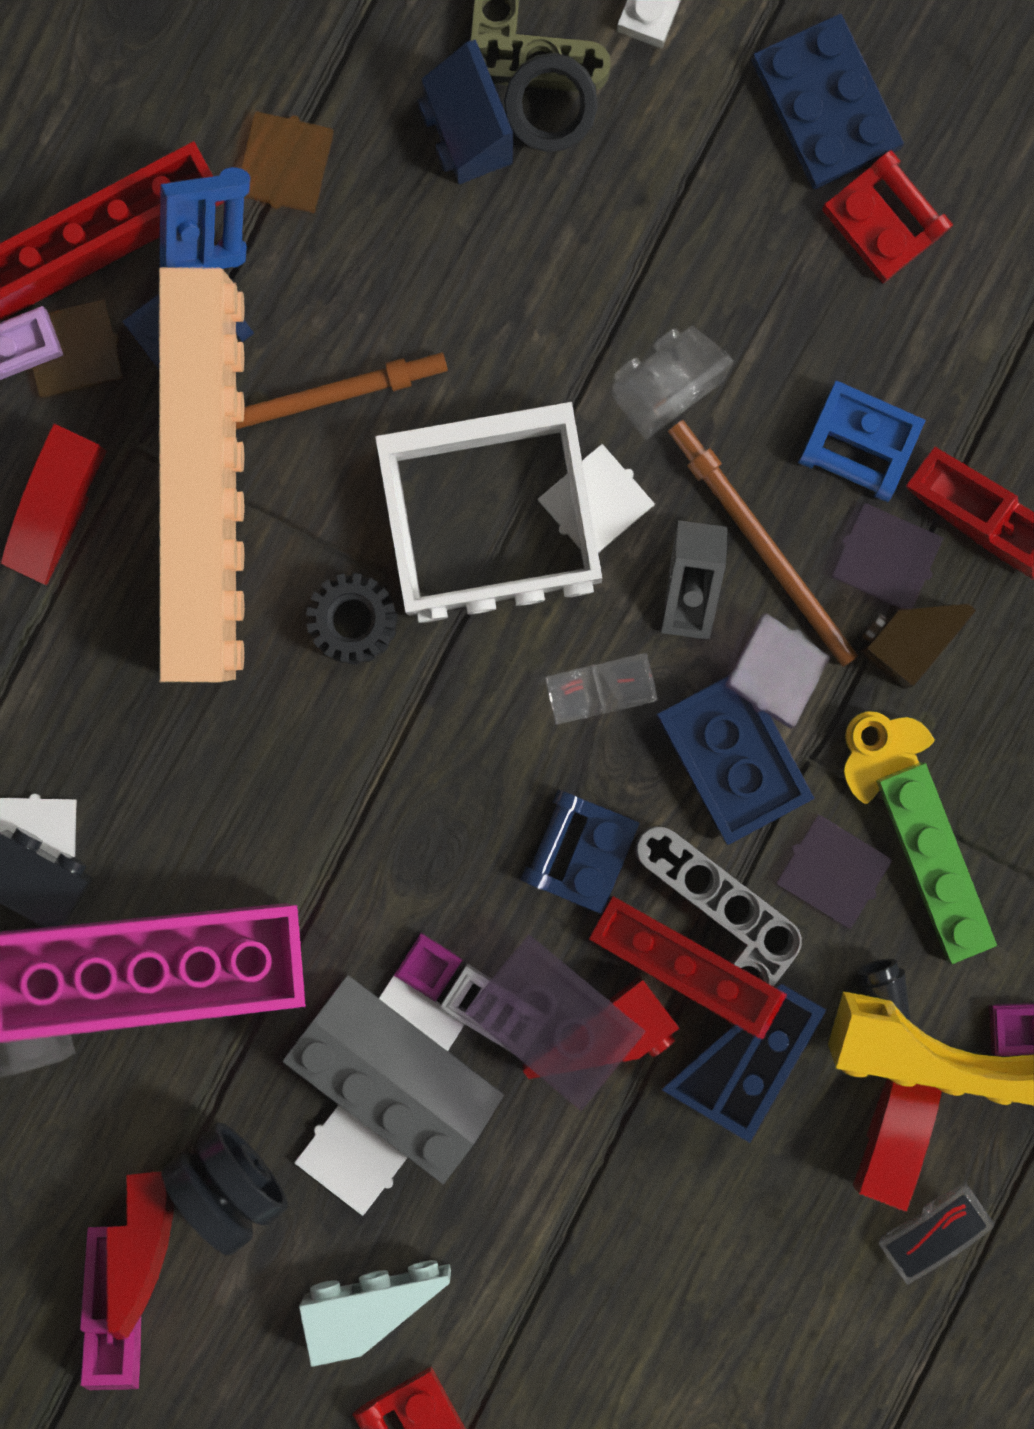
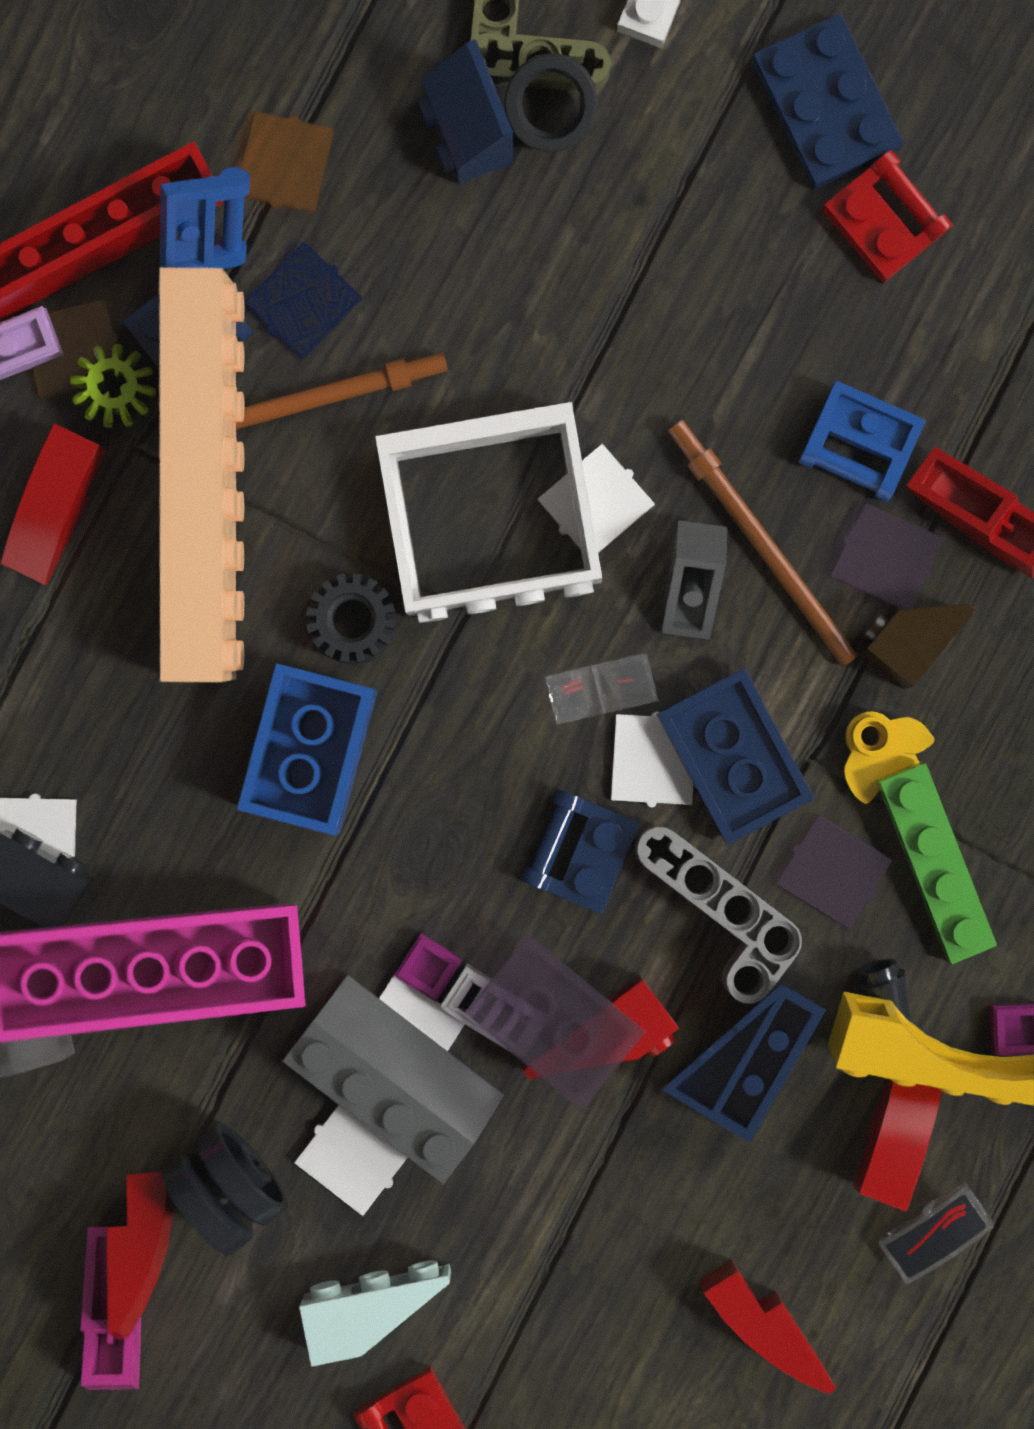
red plate [589,896,787,1039] -> none
clear slope [611,325,734,440] -> none
clear purple piece [725,613,830,729] -> none
none -> lime gear [70,344,156,429]
none -> blue brick [237,663,377,836]
none -> clear blue piece [245,242,362,359]
none -> white piece [611,712,693,807]
none -> red slope [699,1260,837,1394]

